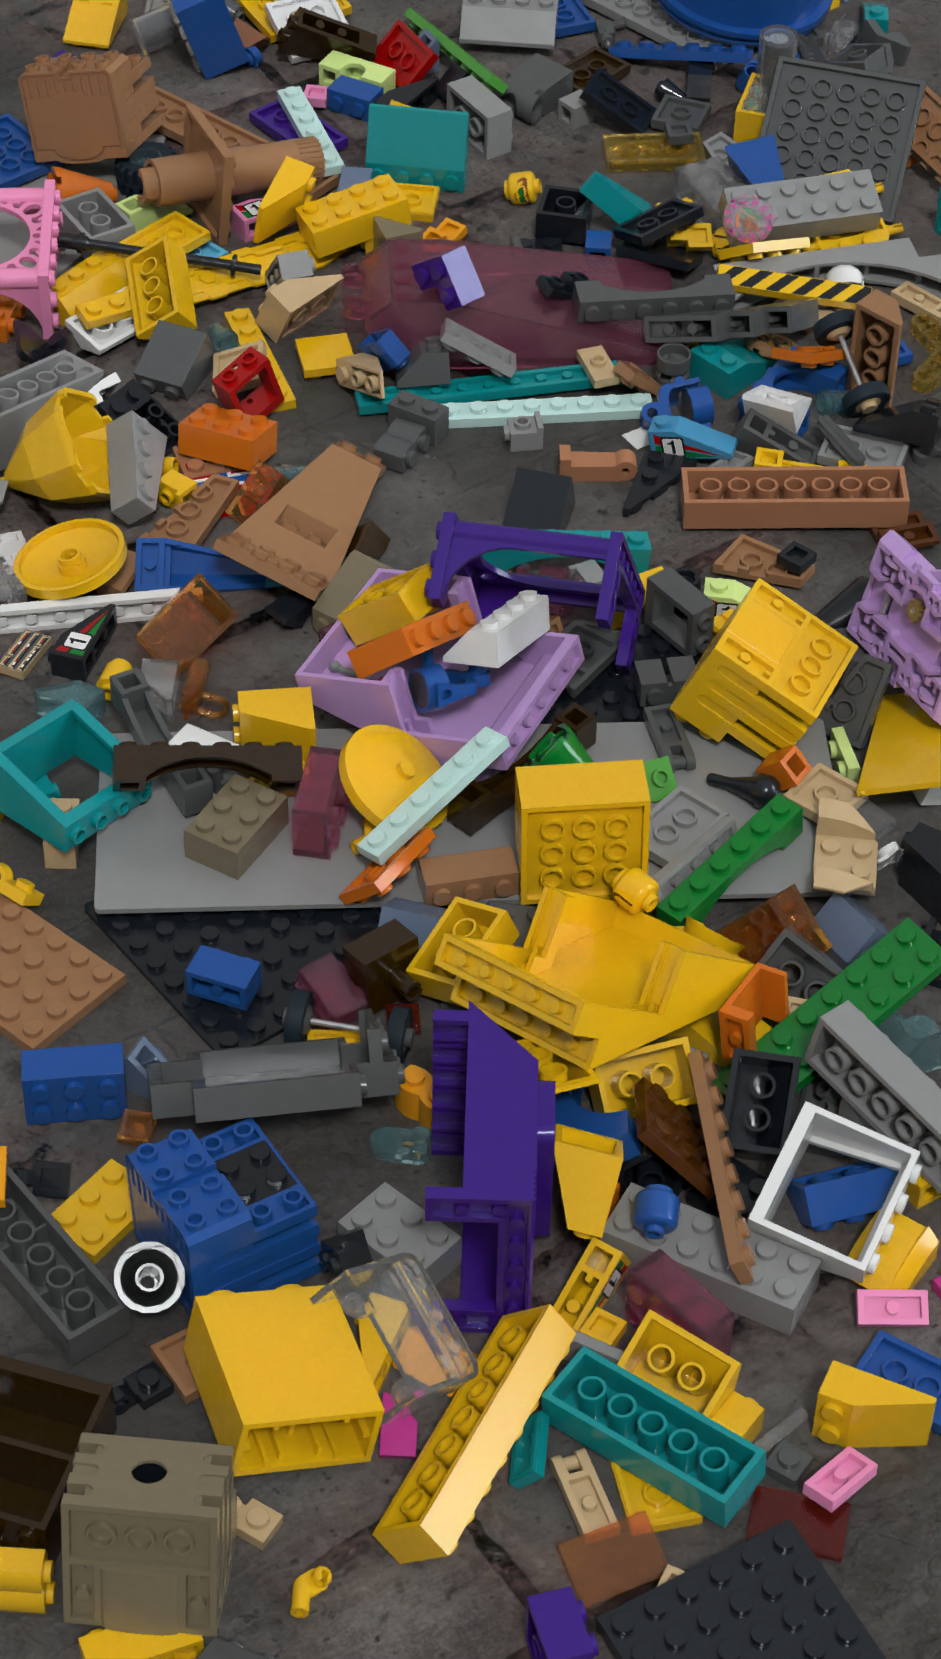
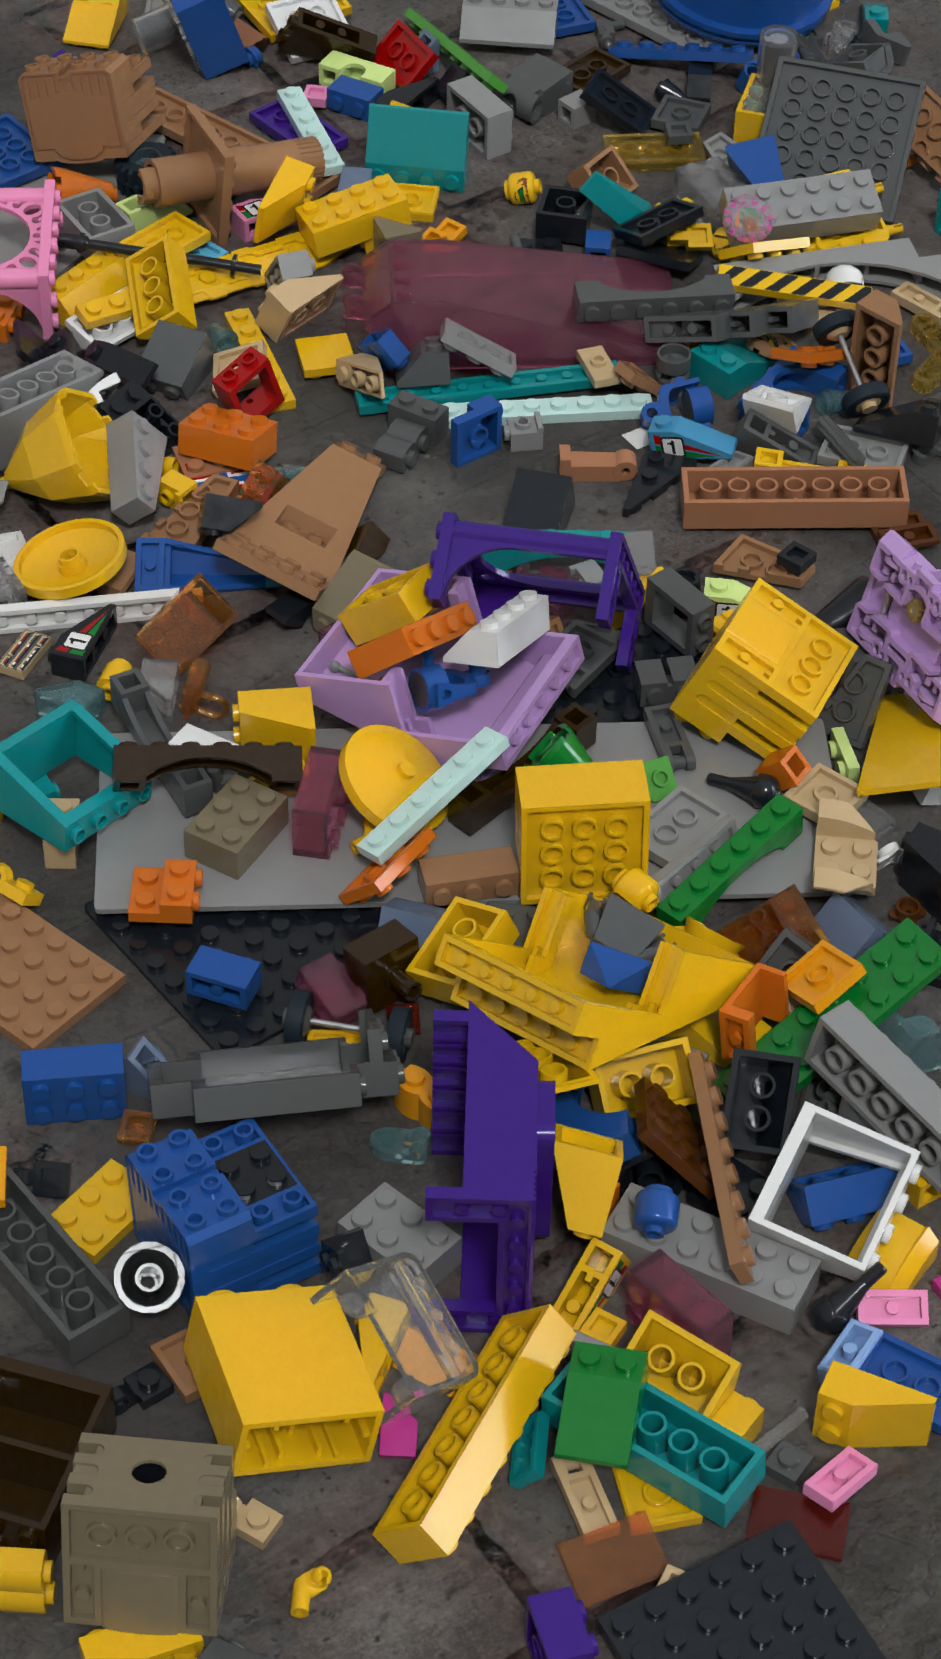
brick [411,245,485,311] -> none
black slope [535,271,589,301] -> none
none -> black slope [83,339,159,389]
none -> orange plate [128,859,203,924]
none -> black slope [197,493,263,538]
none -> blue plate [451,394,503,468]
none -> green slope [554,1341,648,1470]
none -> medium nougat slope [566,144,639,206]
none -> blue slope [580,941,653,994]
none -> dark grey torso [583,892,677,962]
none -> light grey bracket [624,530,657,575]
none -> light orange plate [785,939,867,1015]
none -> black piece [811,1262,887,1335]
none -> light blue slope [817,1318,883,1384]
none -> reddish brown plate [888,897,926,925]

